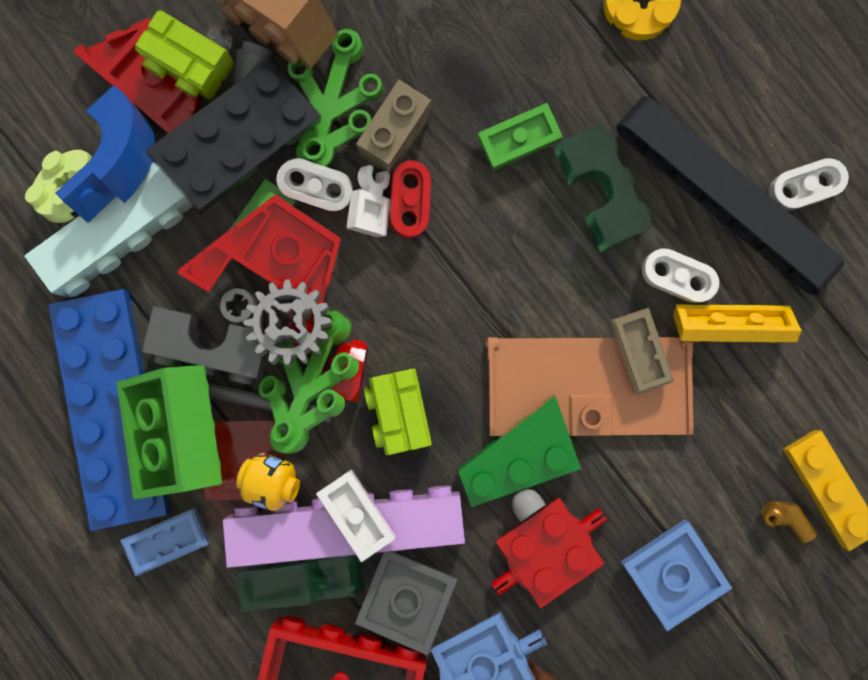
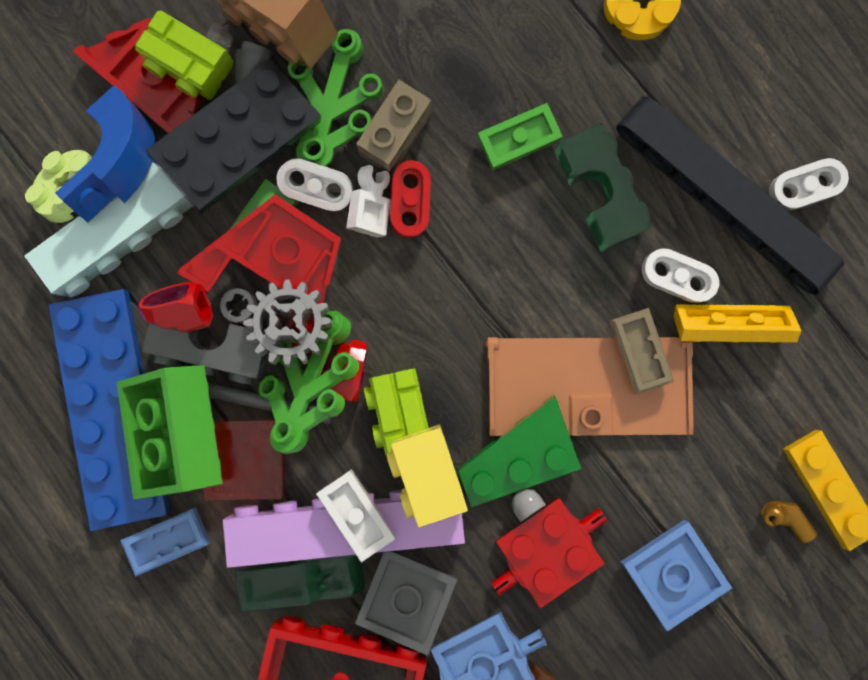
yellow head [236,453,300,511] -> none
none -> red rock [138,282,213,333]
none -> light yellow piece [387,424,468,528]

